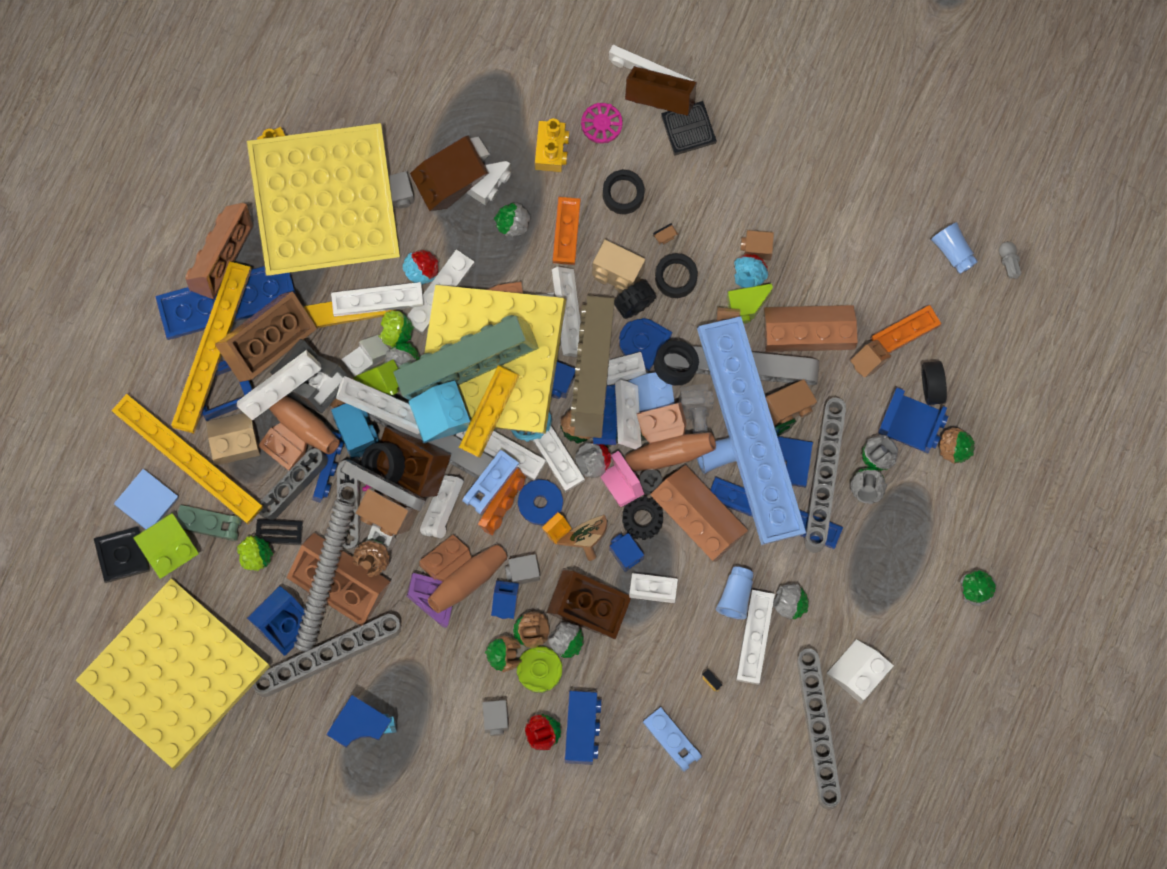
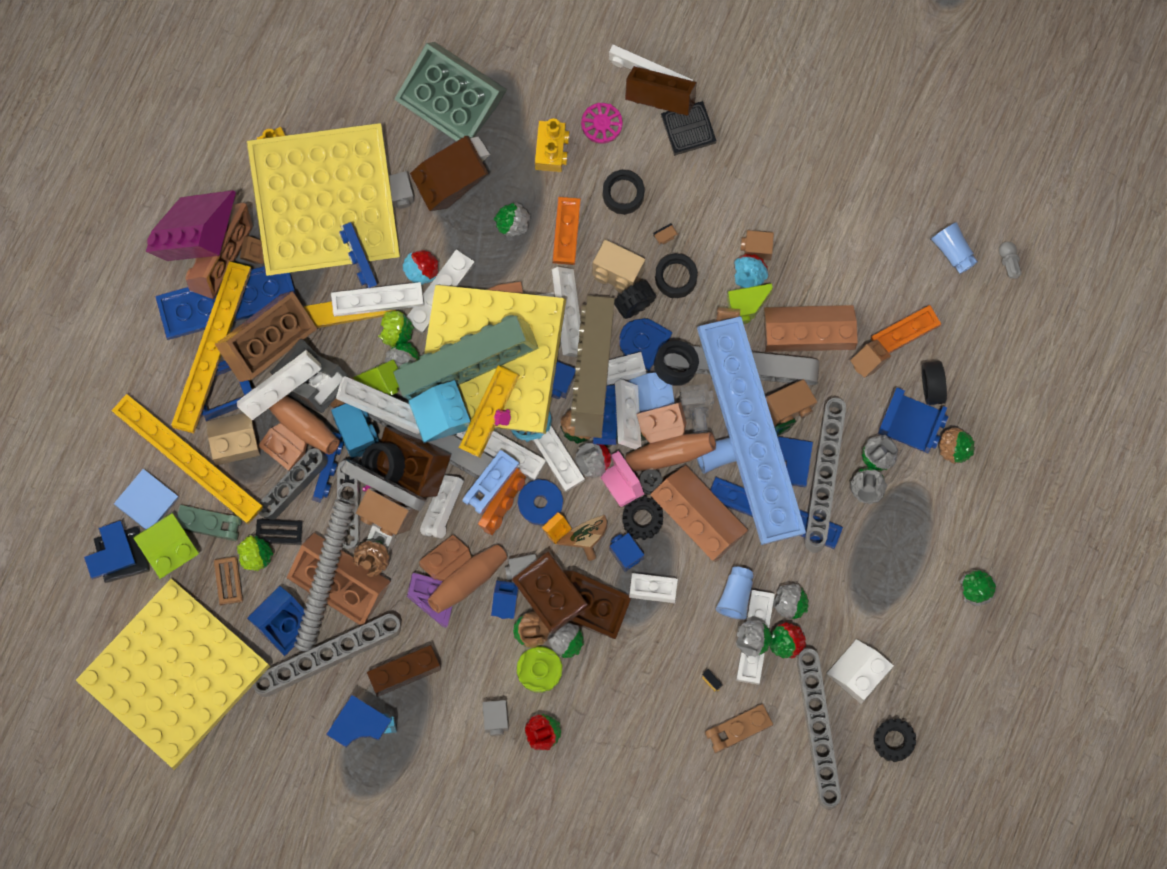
white slope [342,335,390,377] -> none
white slope [466,161,511,205] -> none
piece [485,636,522,672] -> none
blue brick [565,691,602,765] -> none
light blue plate [643,707,702,772] -> none
none -> blue tile [84,520,136,580]
none -> magenta slope [146,190,236,261]
none -> medium nougat tile [214,557,243,606]
none -> medium nougat plate [240,236,264,265]
none -> blue plate [339,222,377,288]
none -> reddish brown brick [367,645,441,697]
none -> sand green slope [394,42,507,141]
none -> dark pink piece [494,409,511,426]
none -> reddish brown tile [512,551,589,634]
none -> medium nougat plate [705,704,773,754]
none -> light grey piece [736,620,773,657]
none -> piece [770,622,806,659]
none -> black tyre [873,719,916,762]

